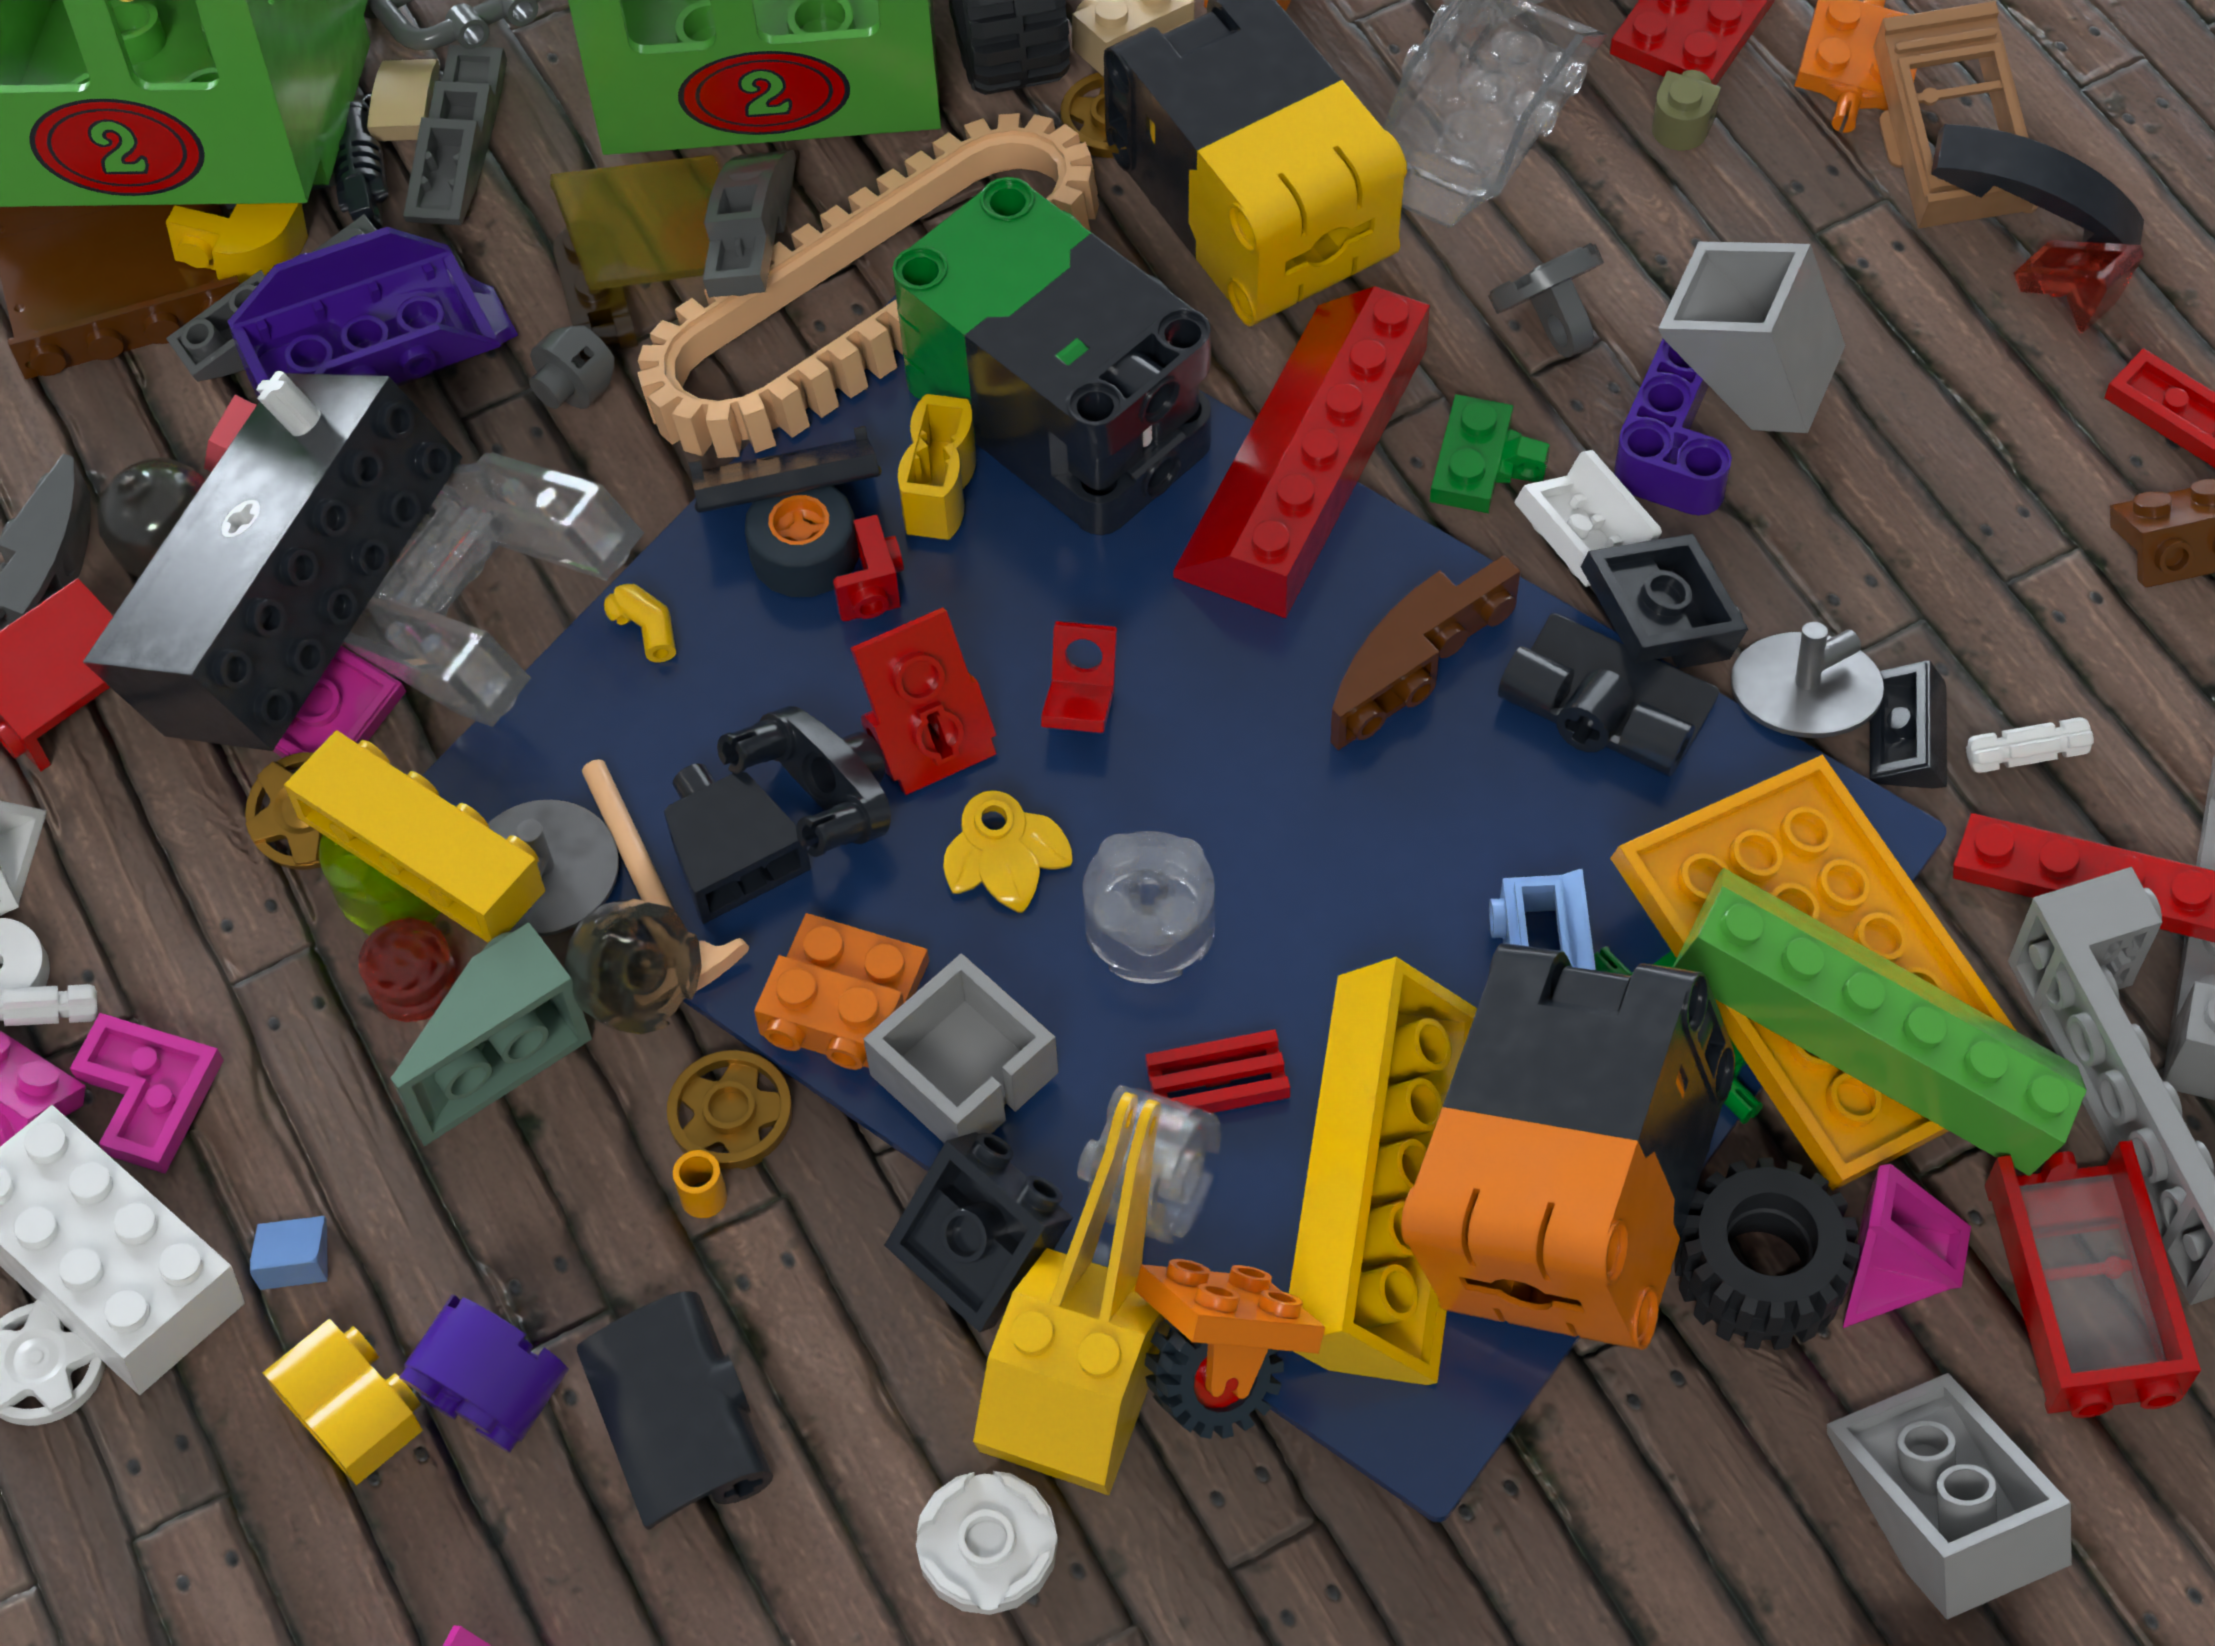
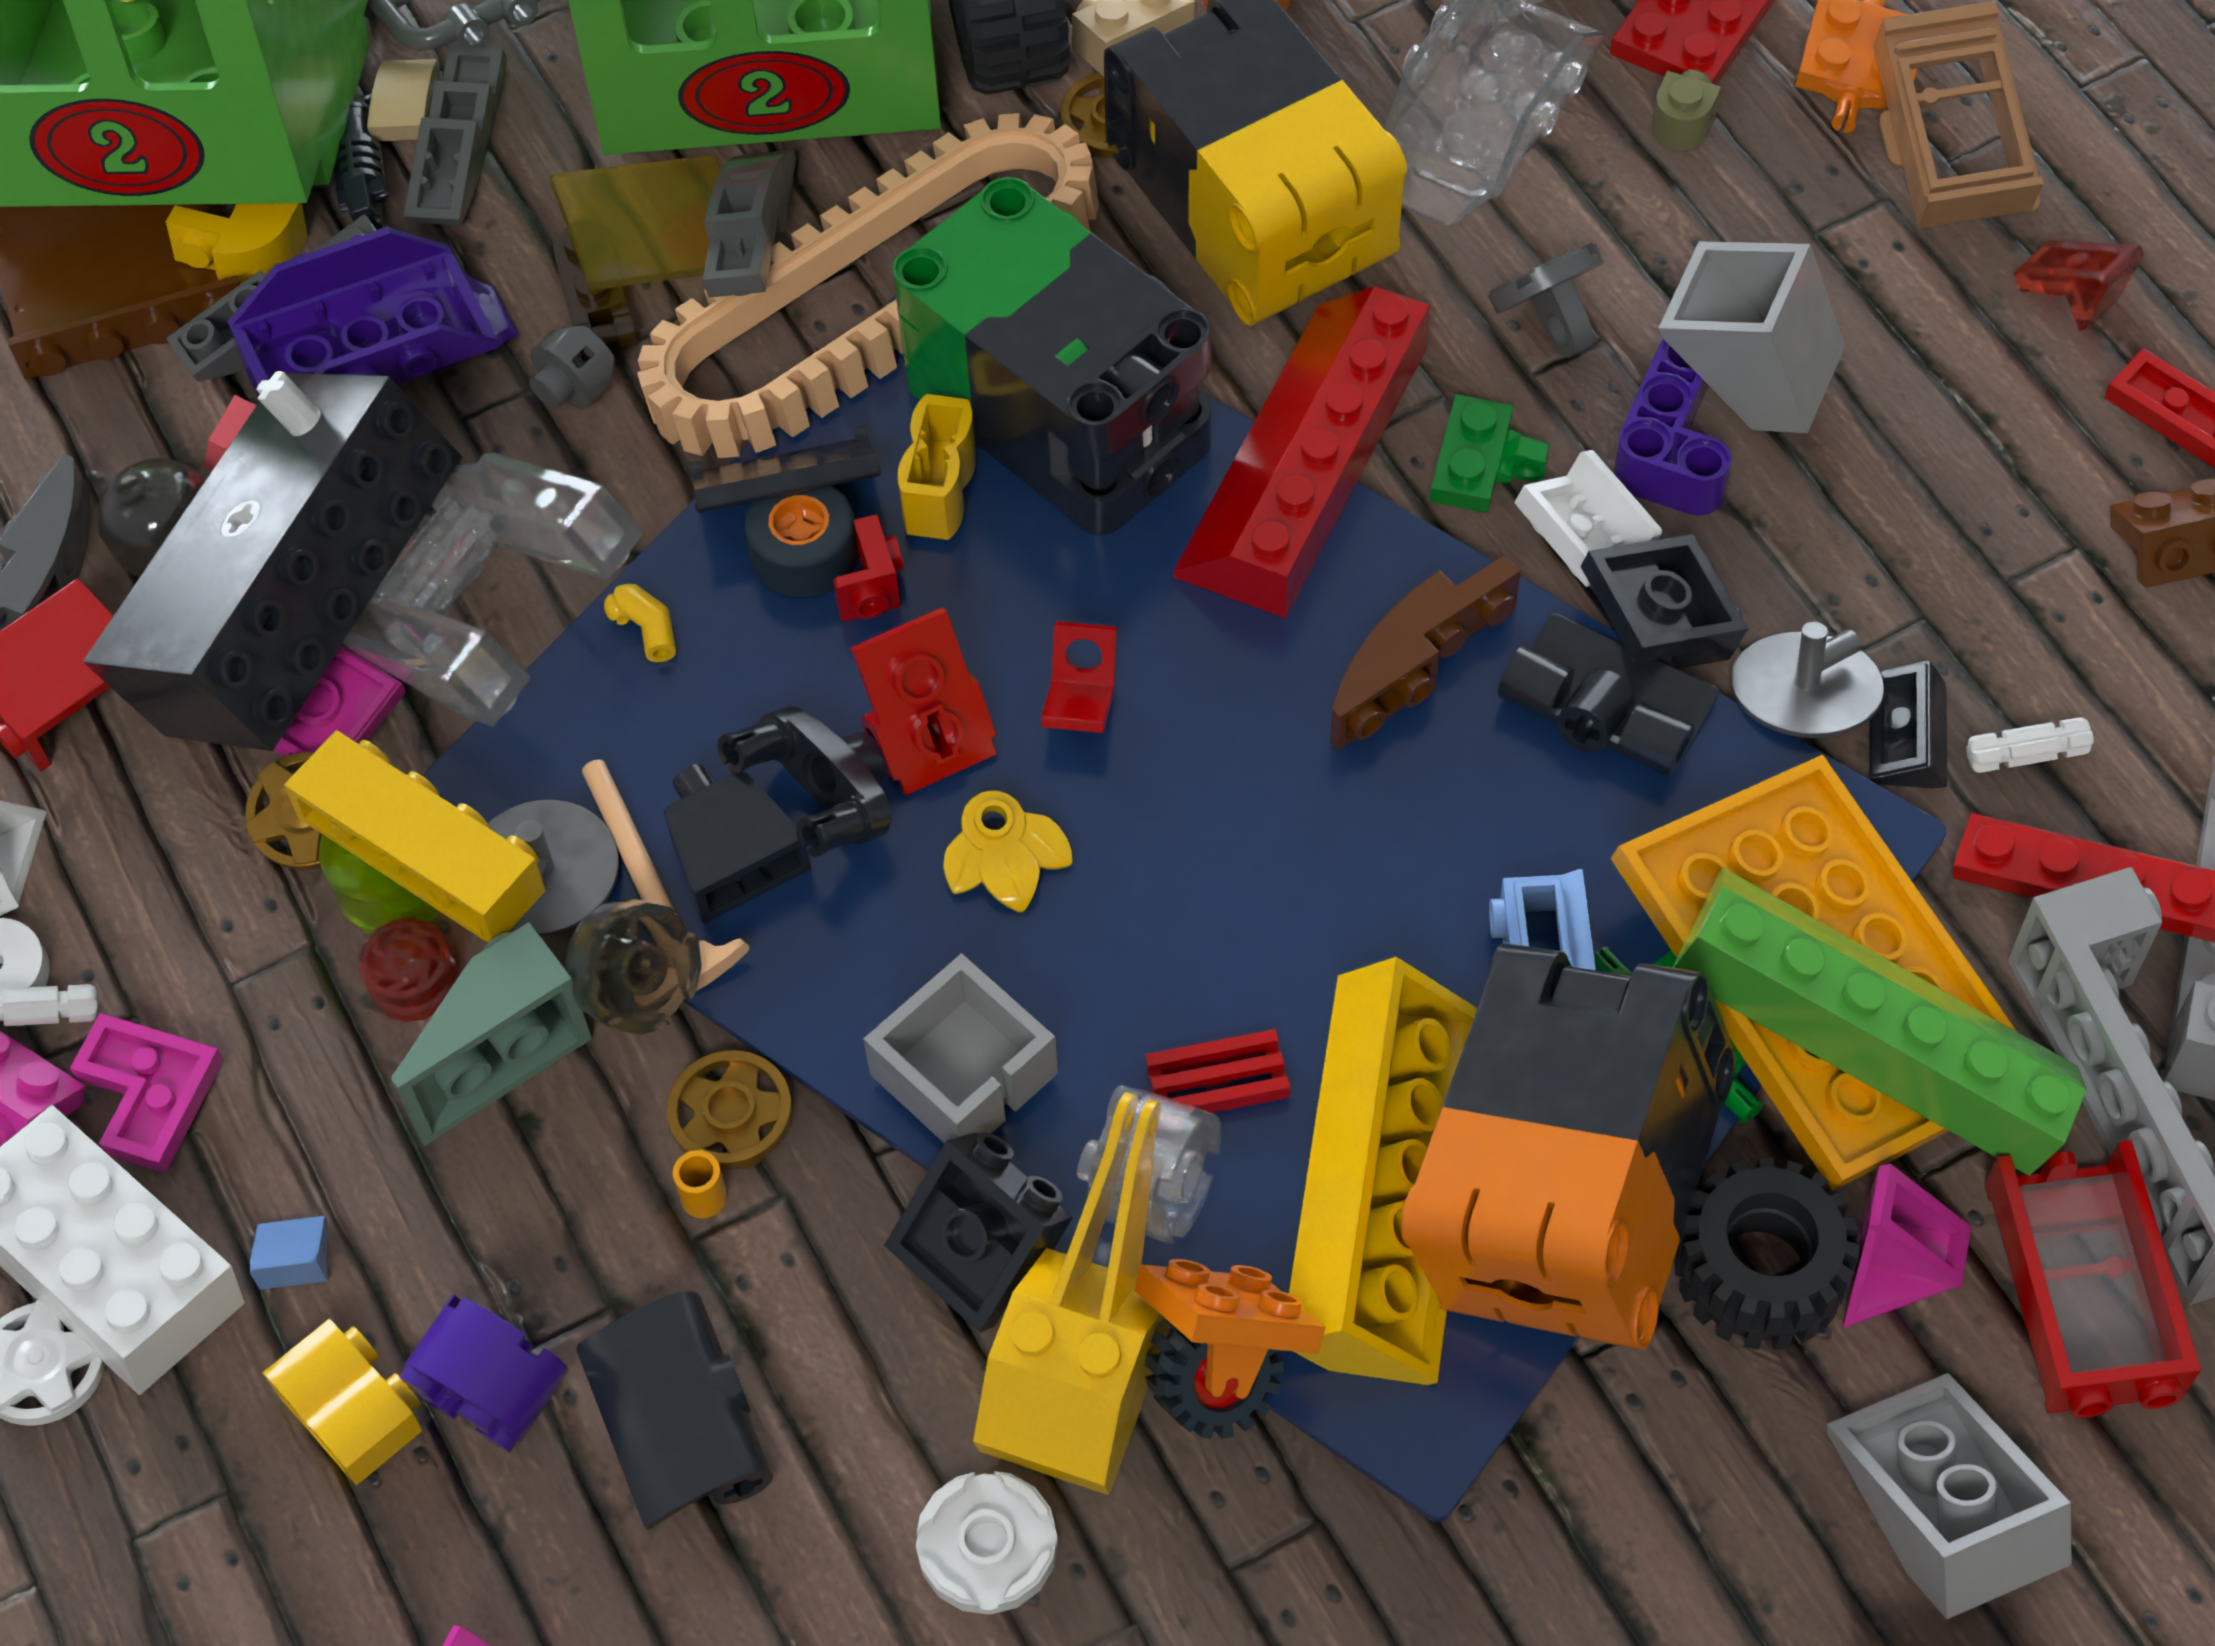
orange plate [754,913,929,1070] -> none
clear brick [1083,831,1215,983] -> none
black slope [1931,124,2144,269] -> none

